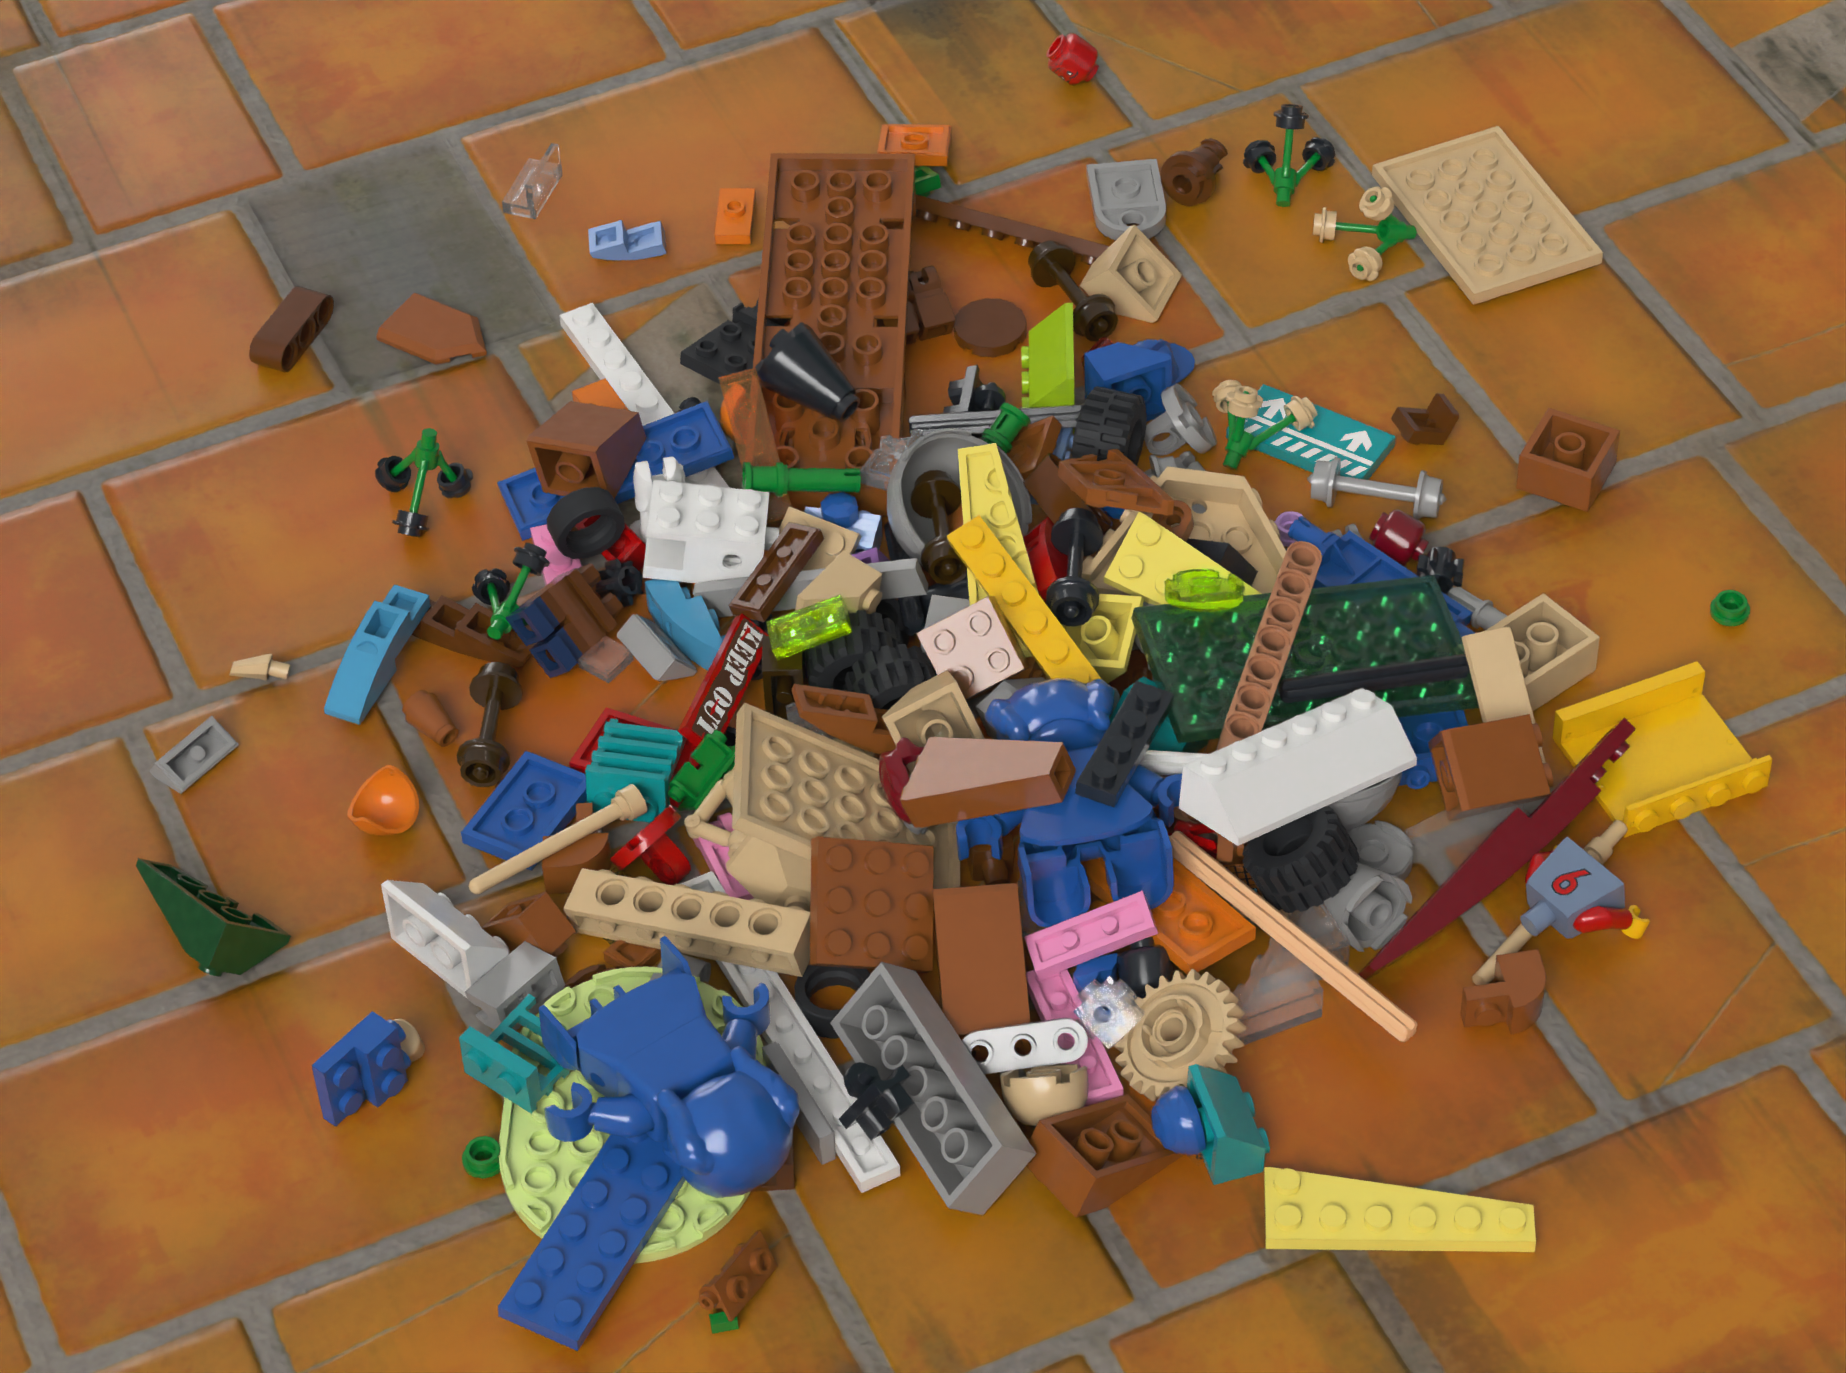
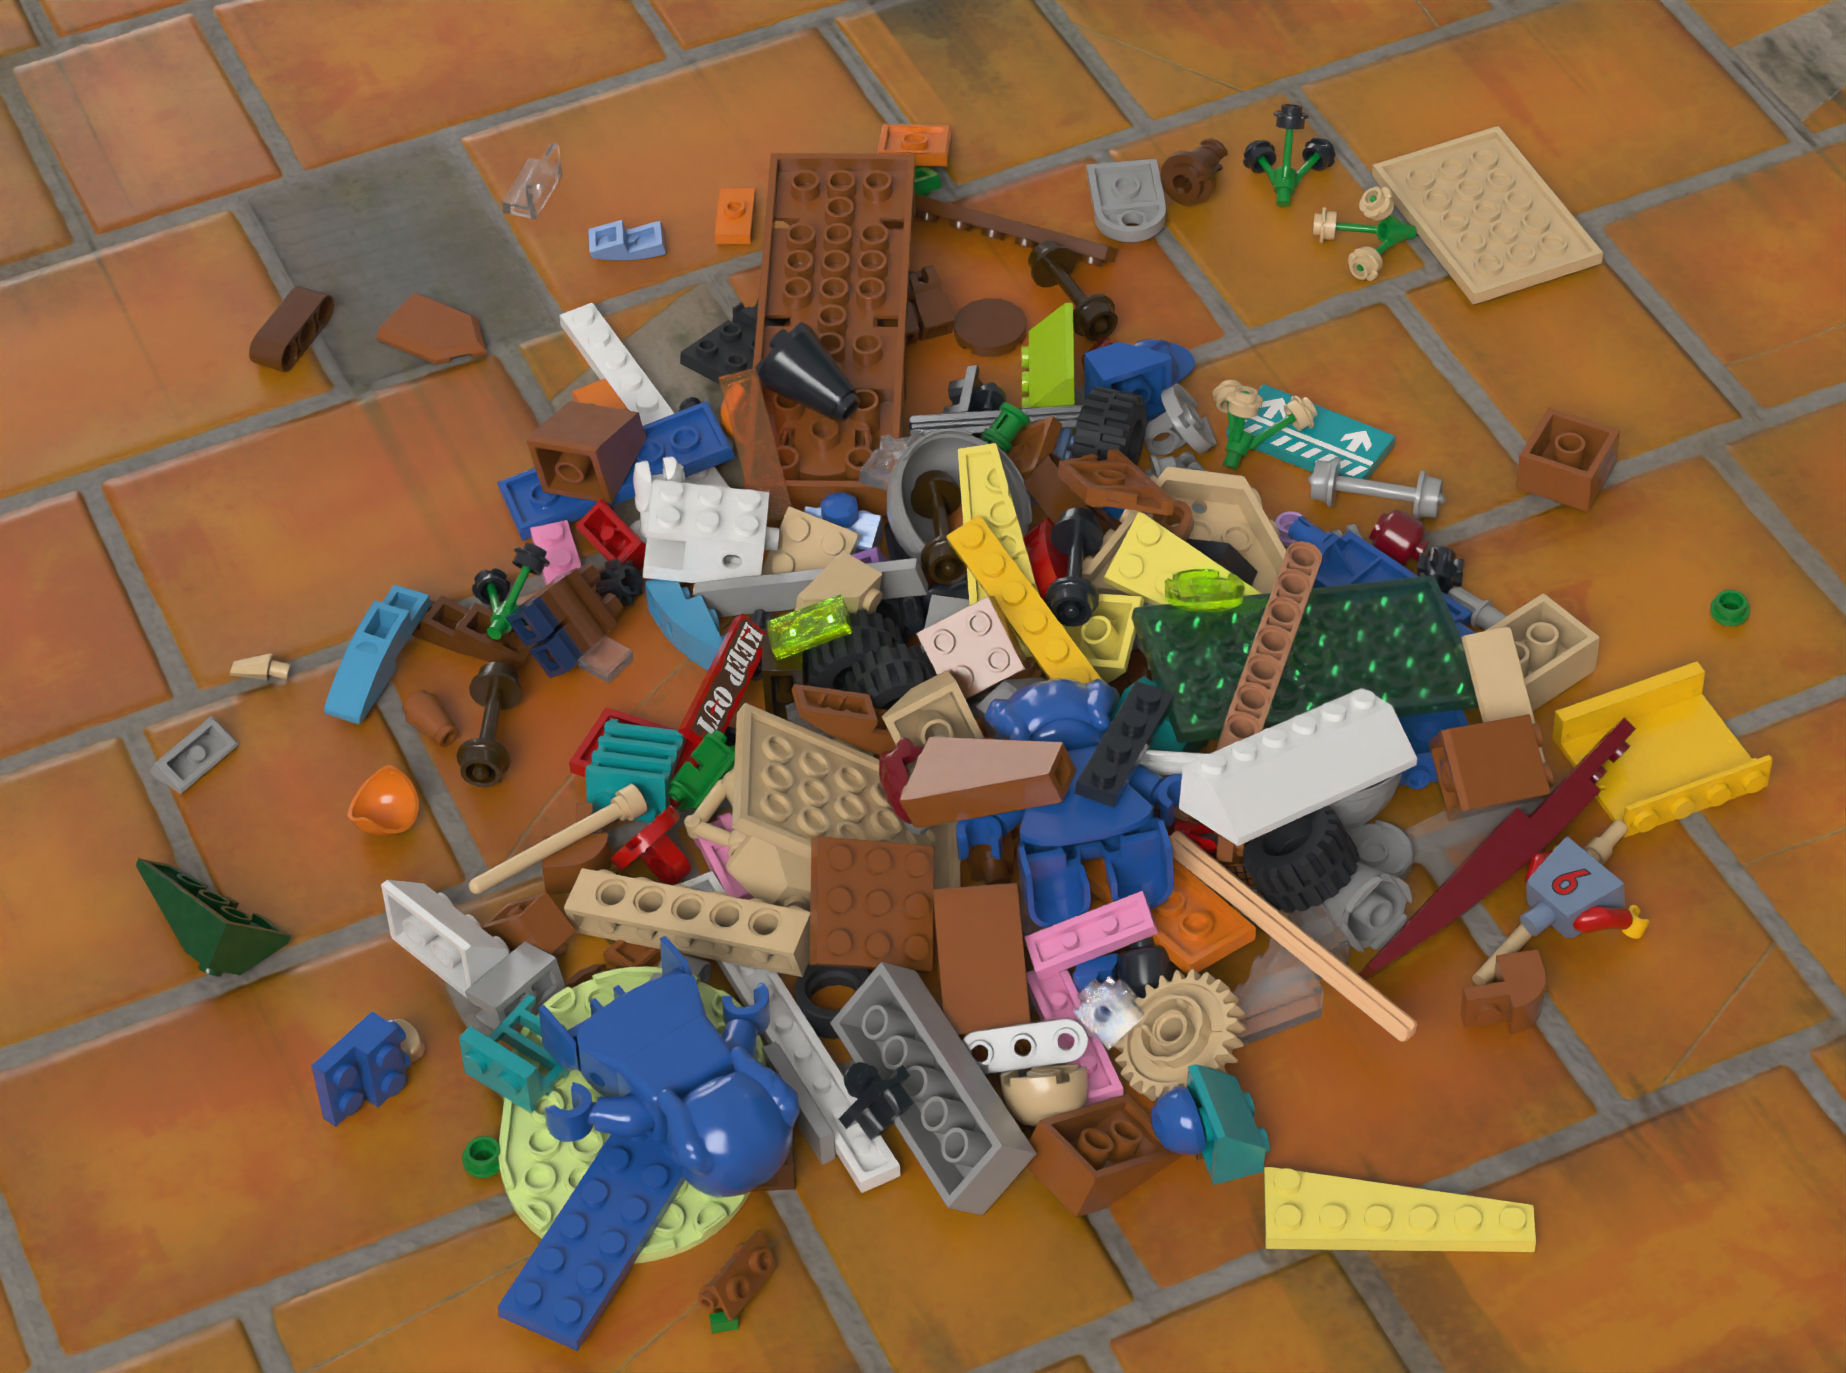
plant [375,428,473,538] -> none
blue plate [461,751,587,871] -> none
black tyre [547,487,625,559] -> none
light grey slope [617,614,697,681] -> none
reddish brown tile [728,522,824,622] -> none
green pin [742,462,861,497] -> none
red head [1046,33,1099,85] -> none
tan slope [1080,224,1182,323] -> none
black axle [1278,654,1470,703] -> none
reddish brown bracket [1391,393,1459,445] -> none

